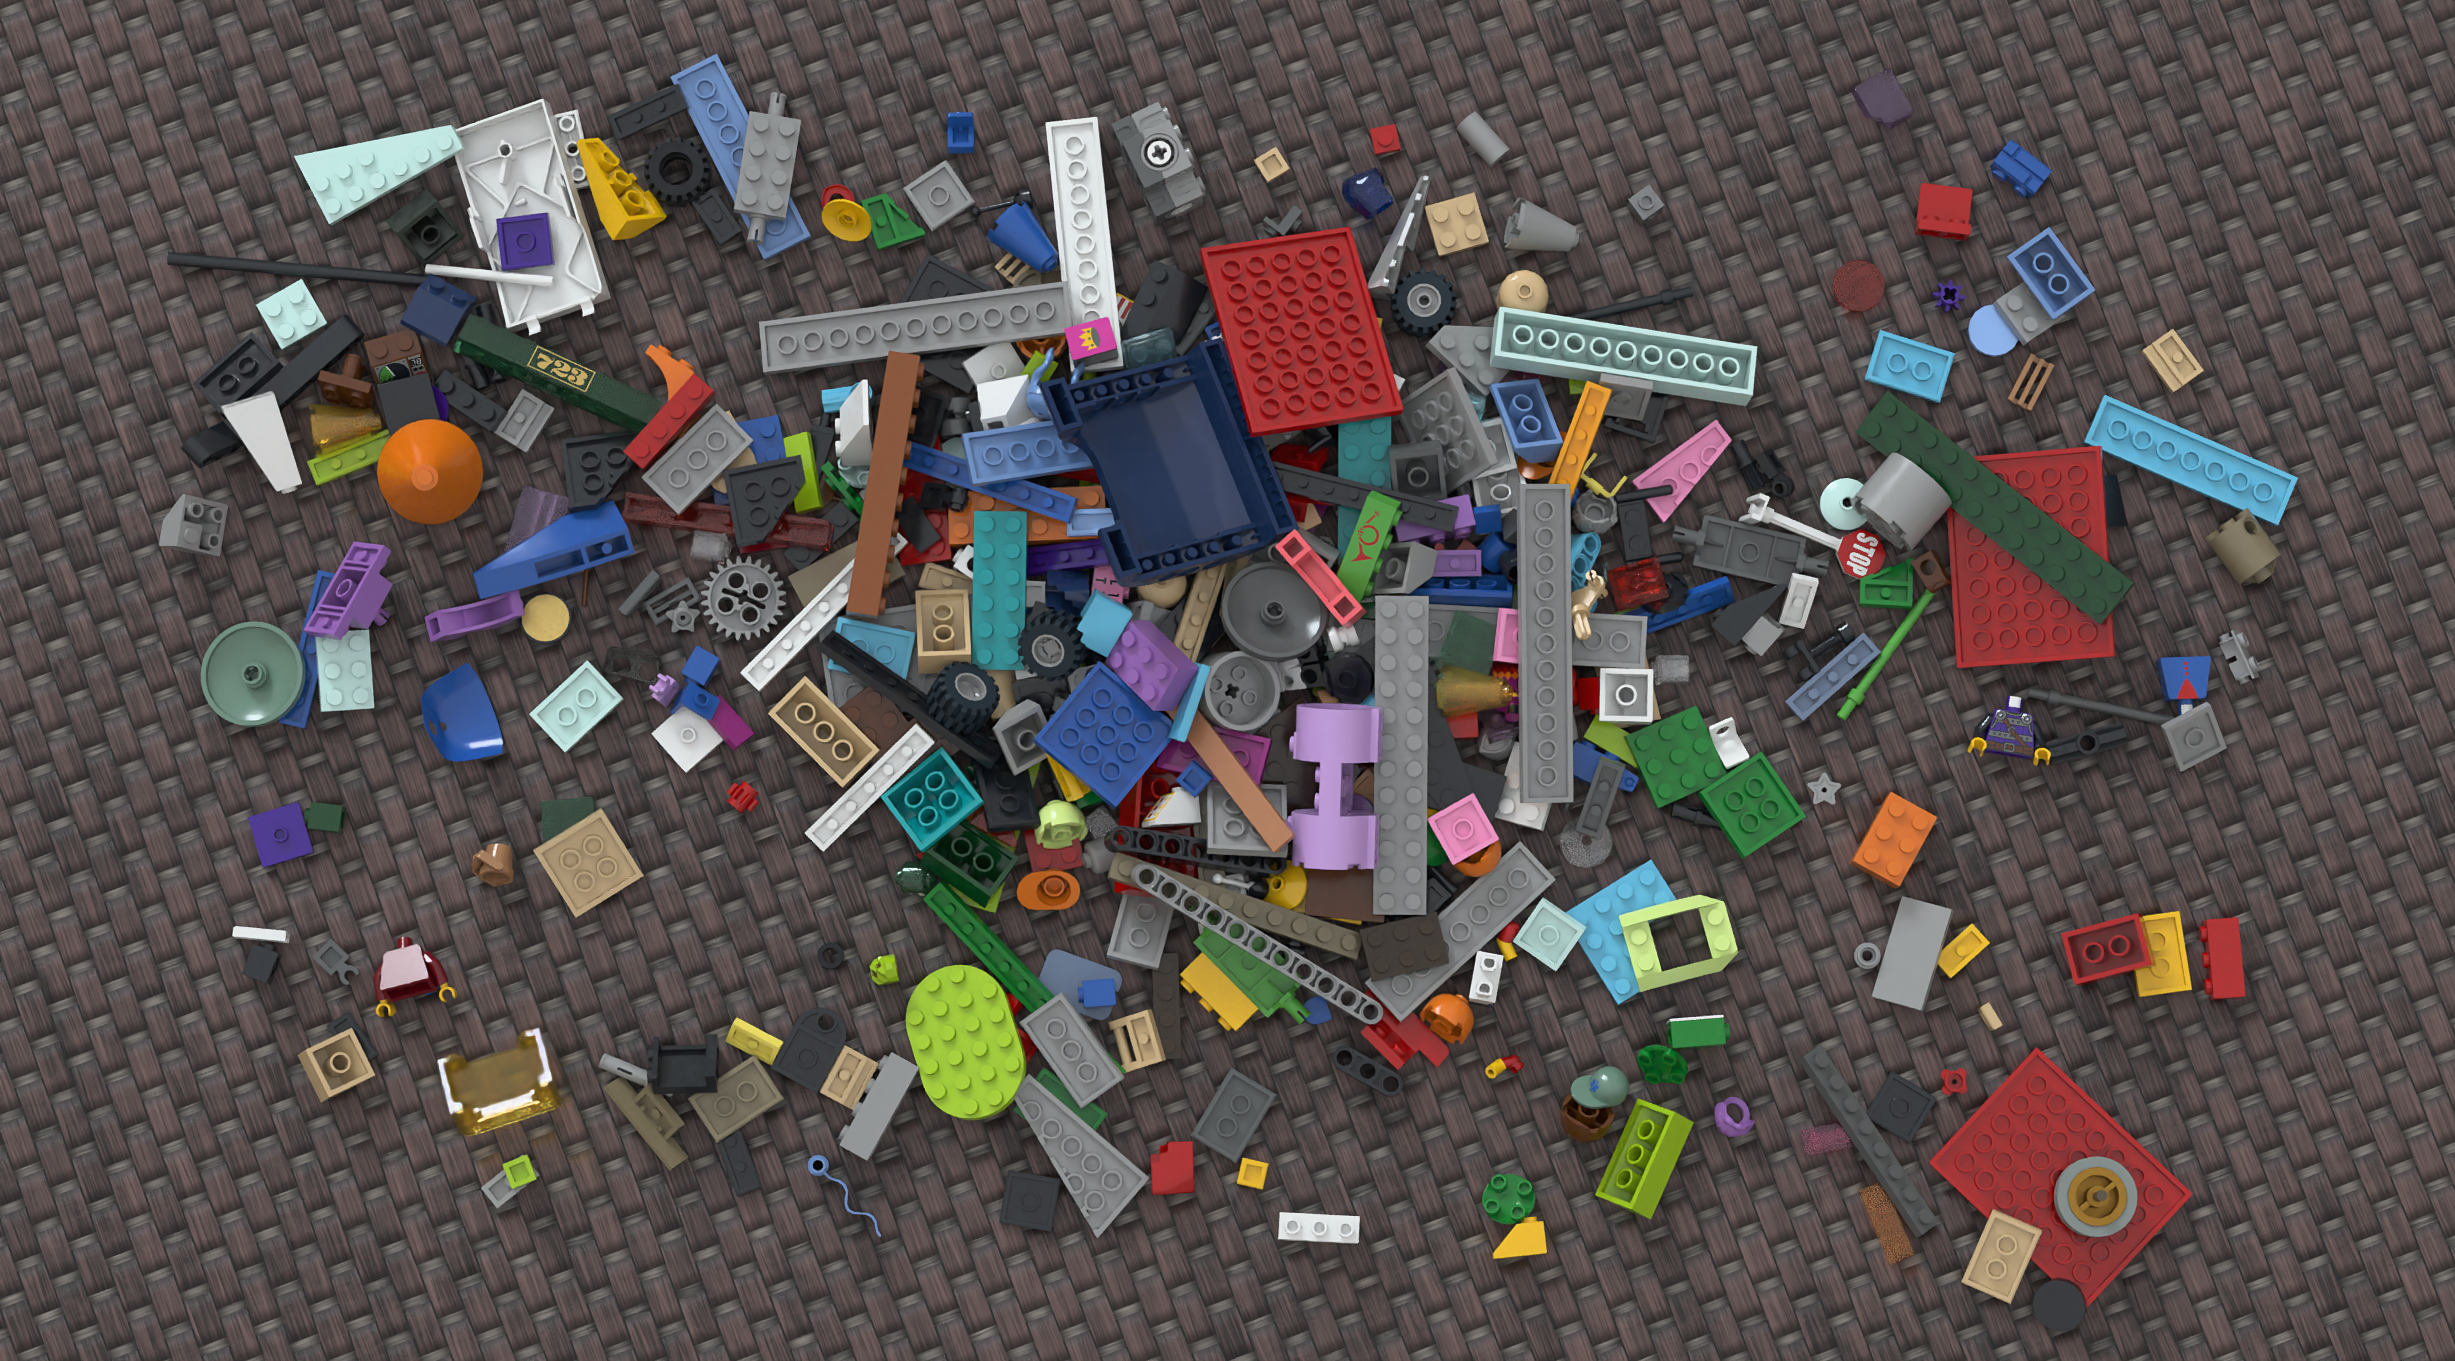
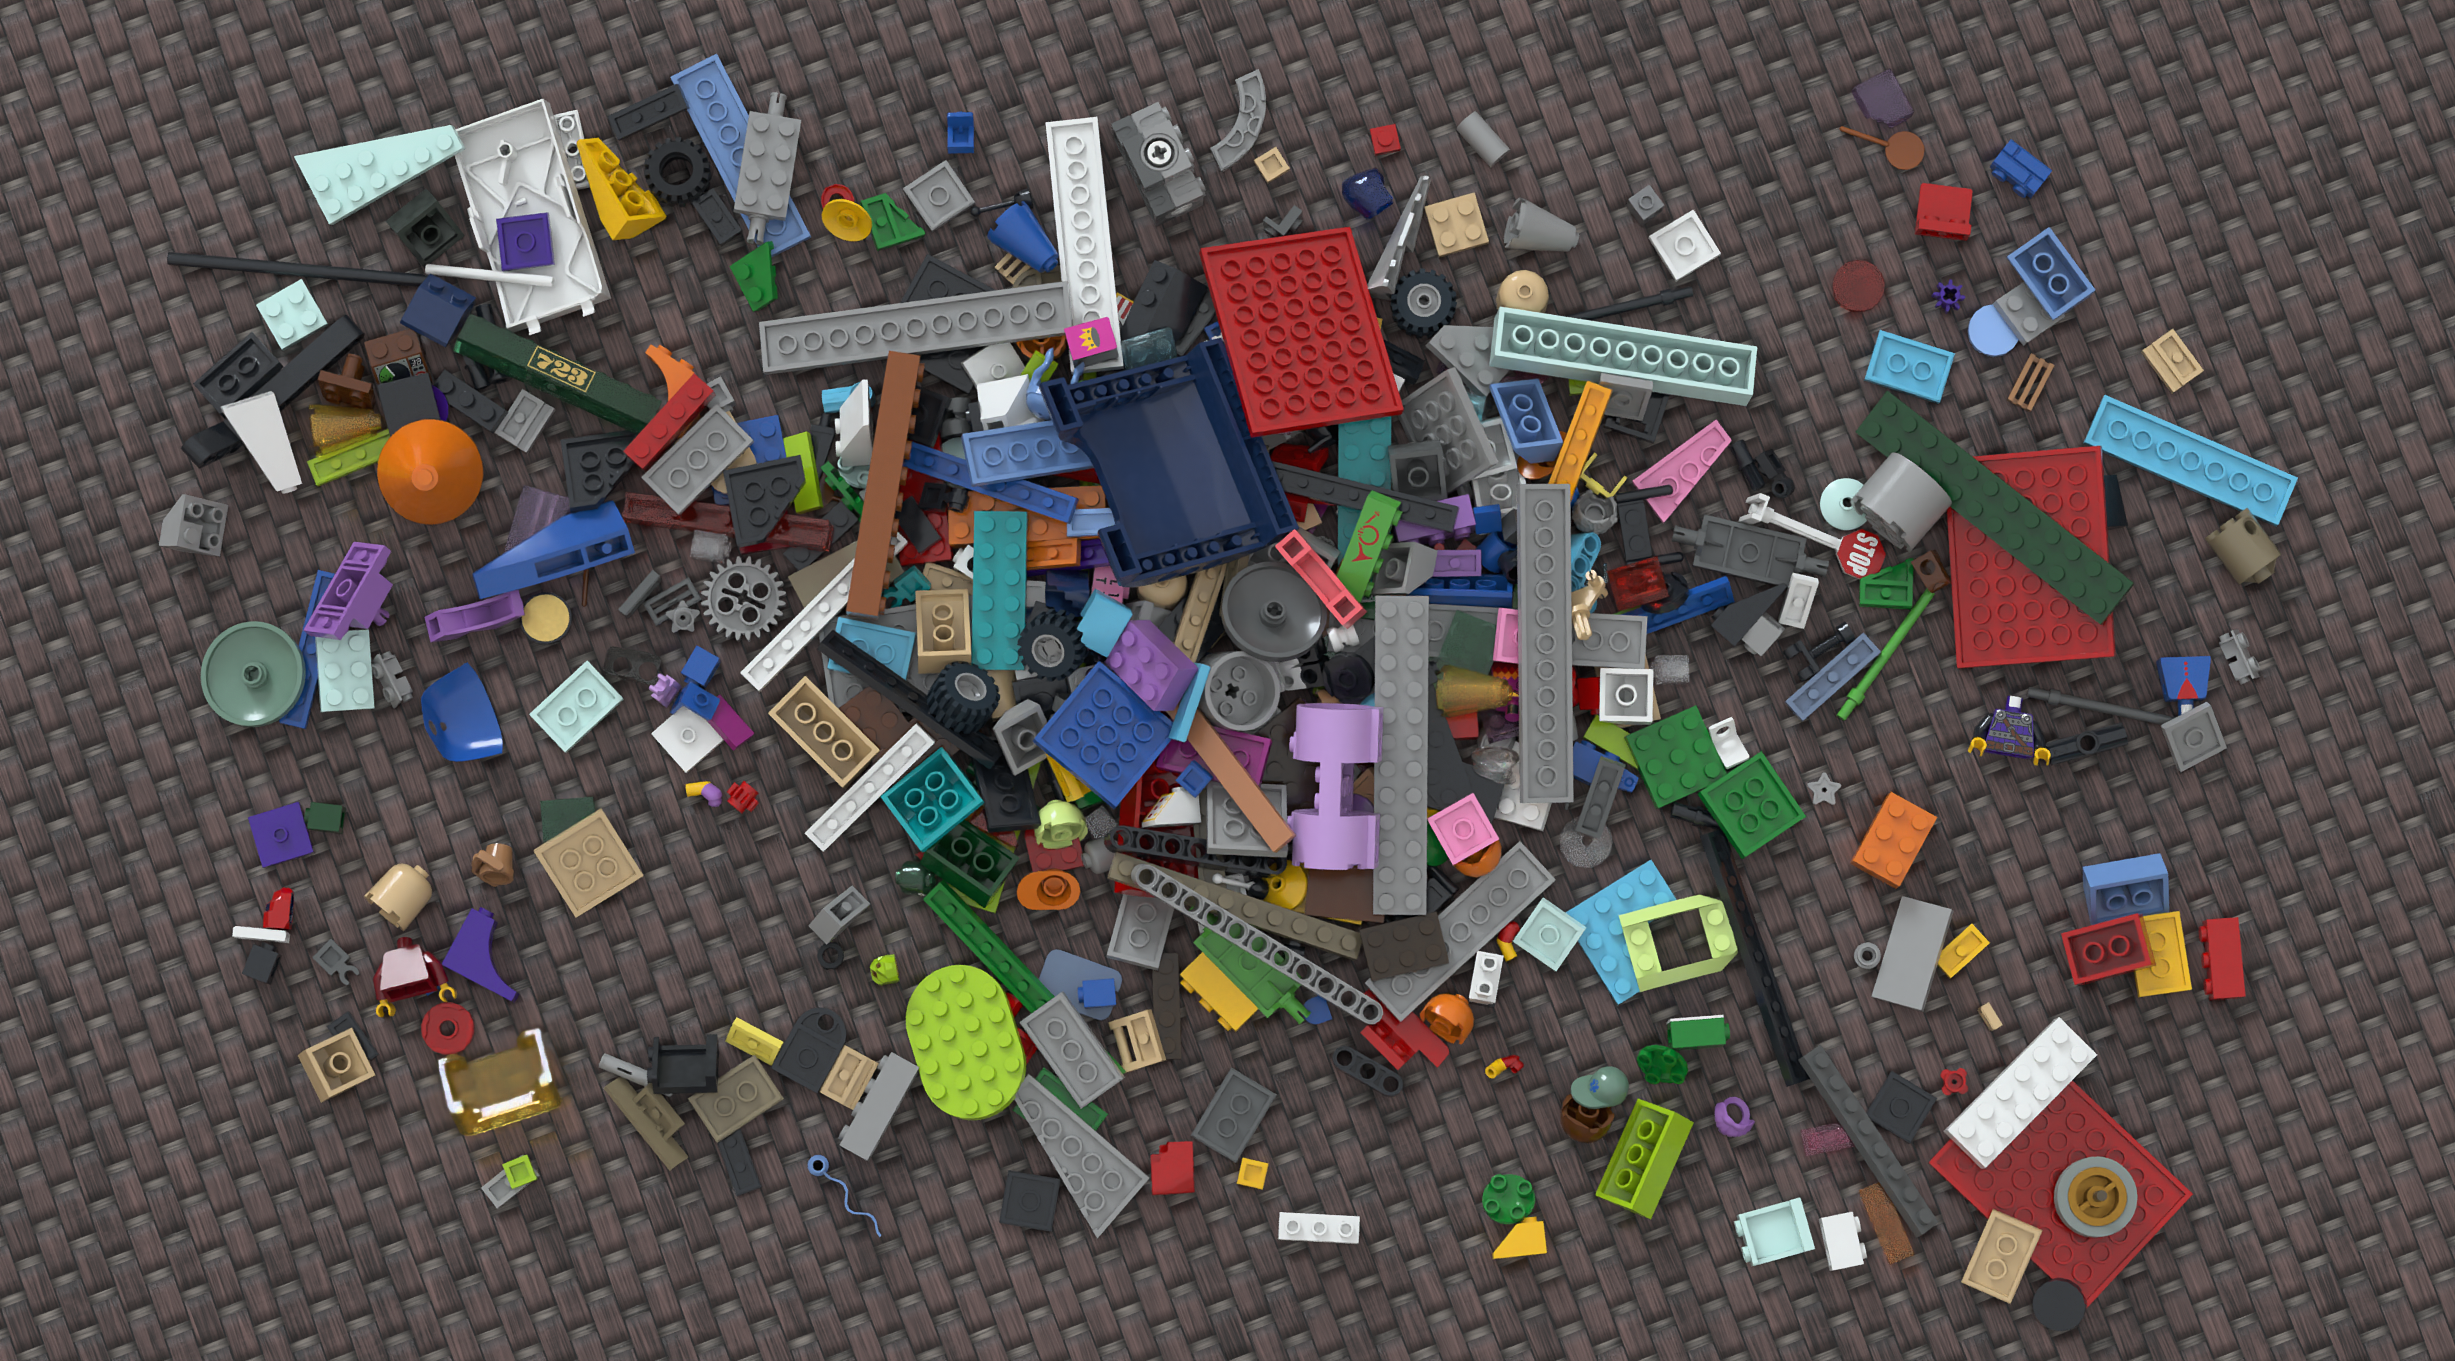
none -> red rock [263,888,294,930]
none -> tan cylinder [364,863,432,931]
none -> light grey hinge [371,651,413,708]
none -> red tile [421,1002,475,1055]
none -> dark purple arch [442,907,519,1003]
none -> arm [686,781,723,807]
none -> light grey bracket [707,376,736,413]
none -> green wing [729,241,778,312]
none -> light grey slope [809,886,870,945]
none -> teal plate [883,565,931,608]
none -> orange plate [1027,538,1081,570]
none -> light grey tile [1210,69,1266,173]
none -> black plate [1383,339,1425,385]
none -> clear piece [1472,745,1519,785]
none -> white plate [1649,210,1721,282]
none -> black plate [1700,829,1810,1087]
none -> light aqua panel [1734,1198,1815,1267]
none -> white brick [1819,1212,1867,1271]
none -> dark orange piece [1840,126,1924,170]
none -> white brick [1944,1017,2097,1169]
none -> medium blue slope [2083,853,2169,925]

